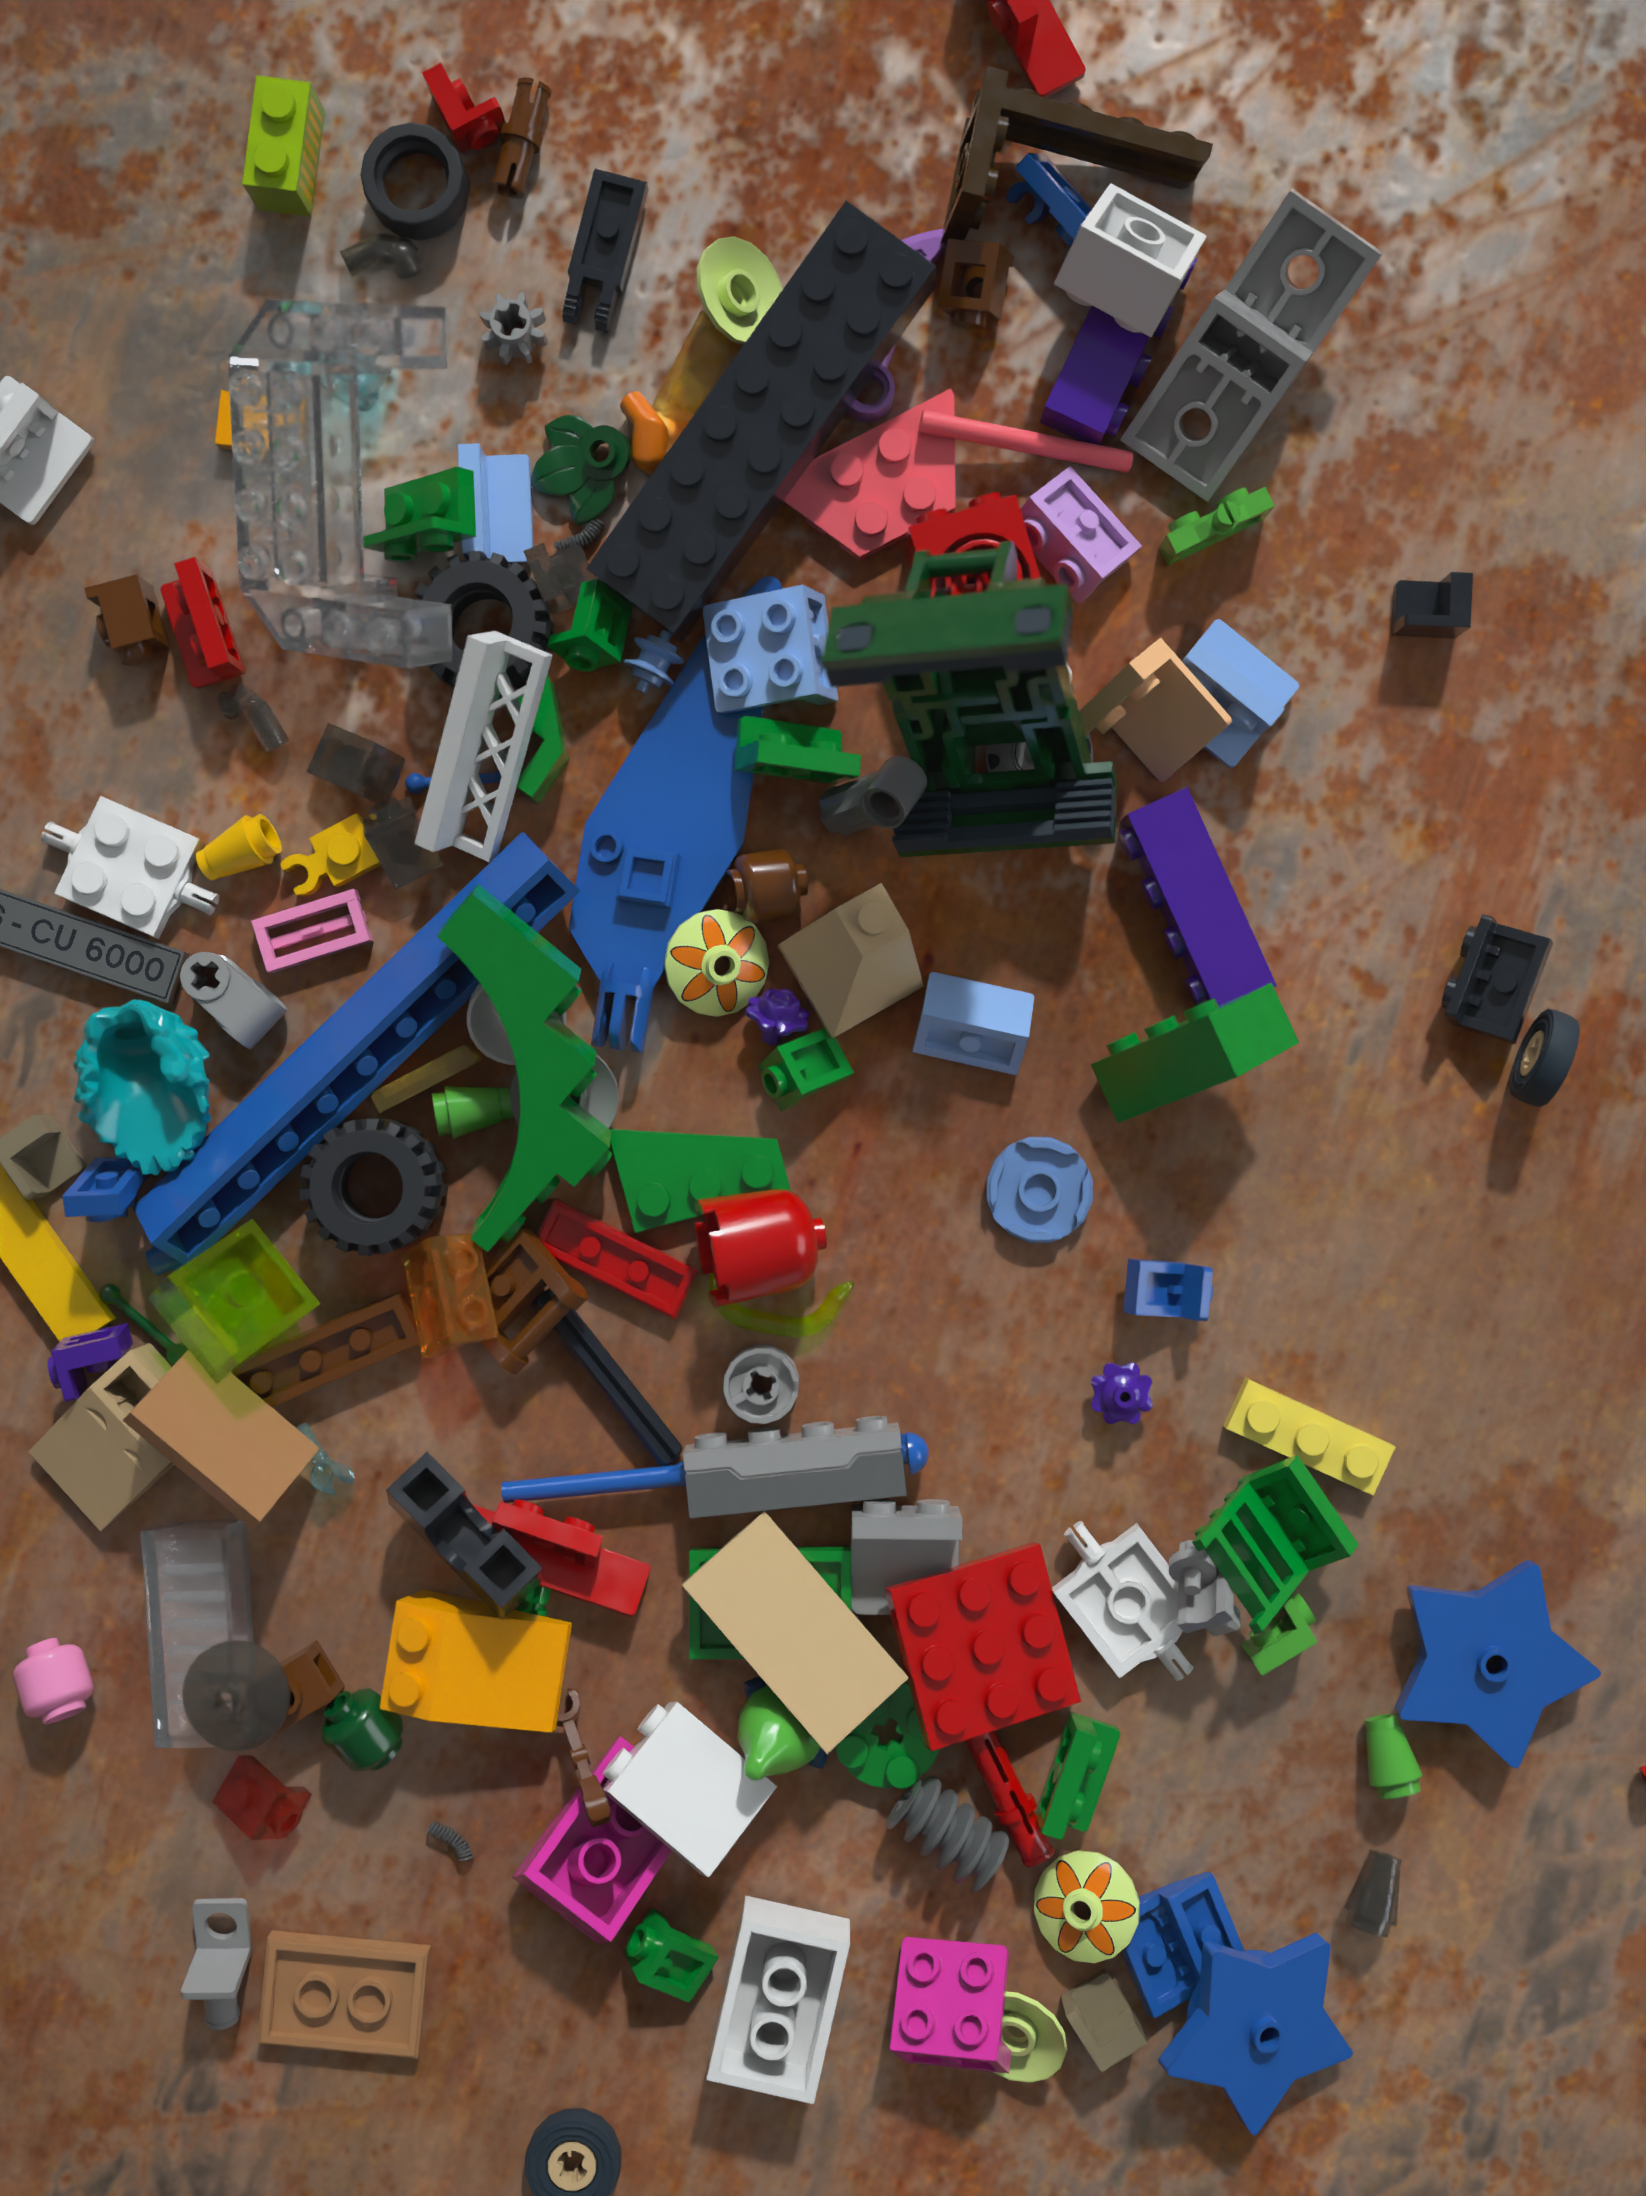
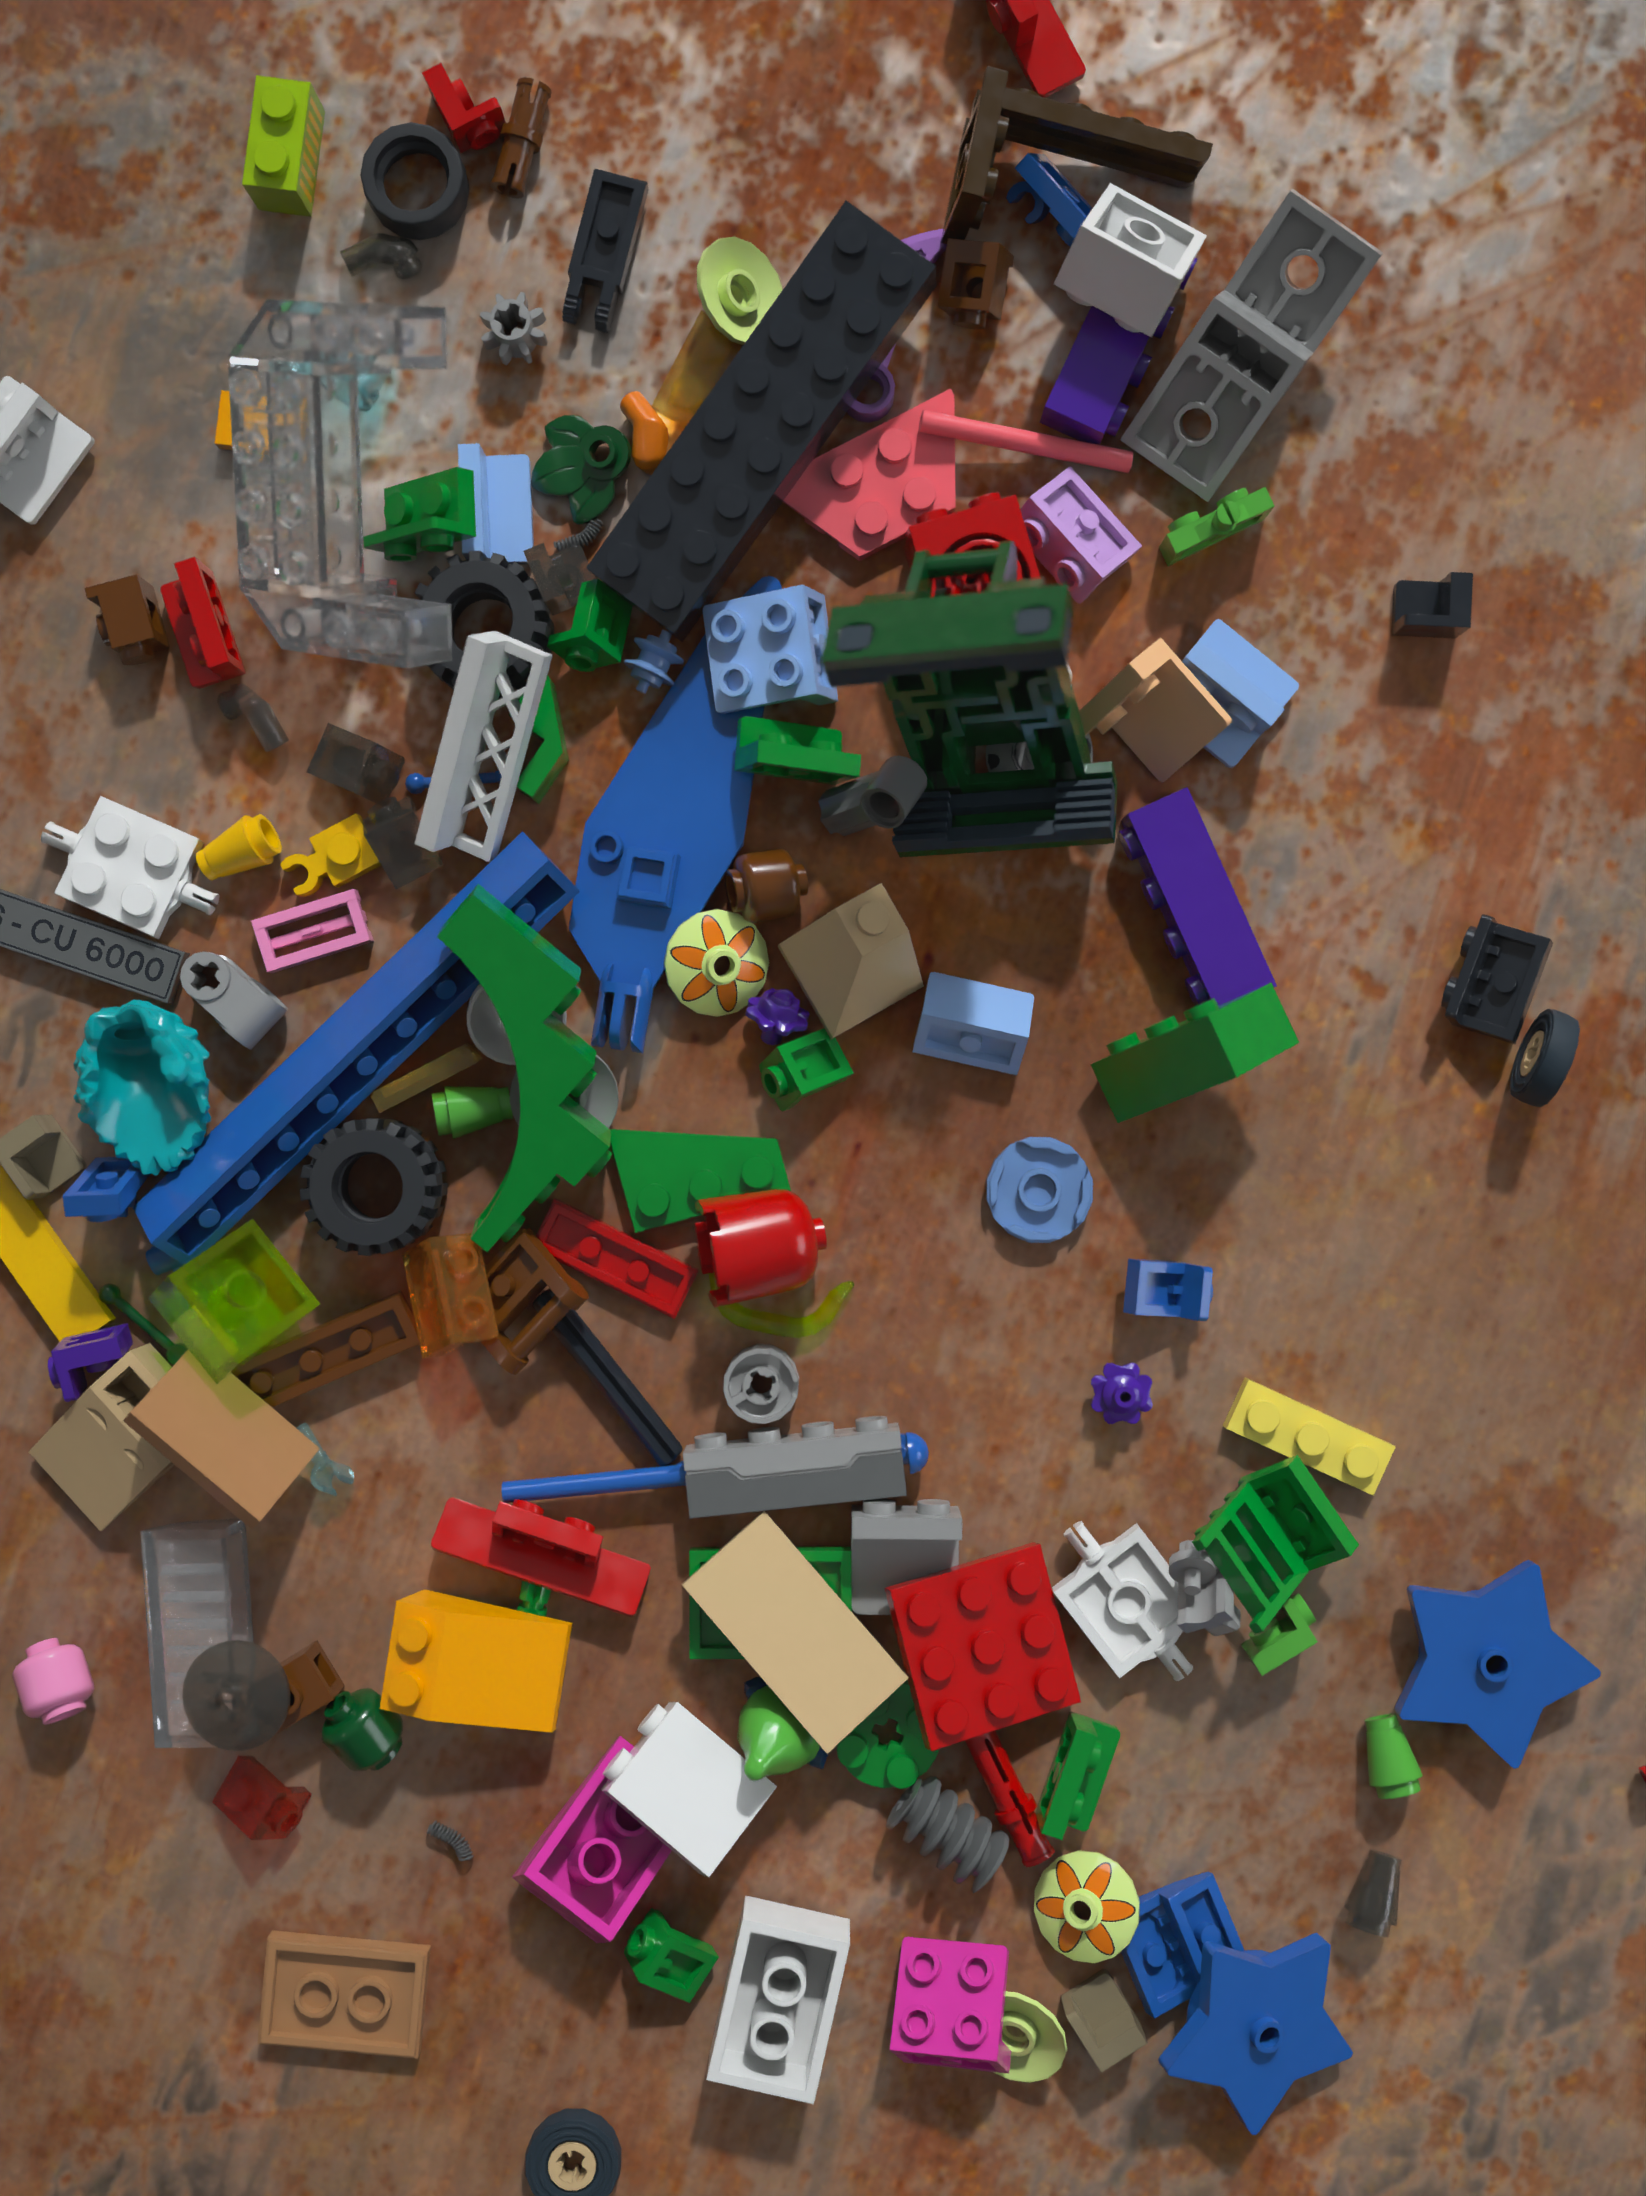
light grey bracket [181,1898,253,2030] -> none
black arch [386,1452,543,1620] -> none
reddish brown piece [556,1688,611,1827] -> none

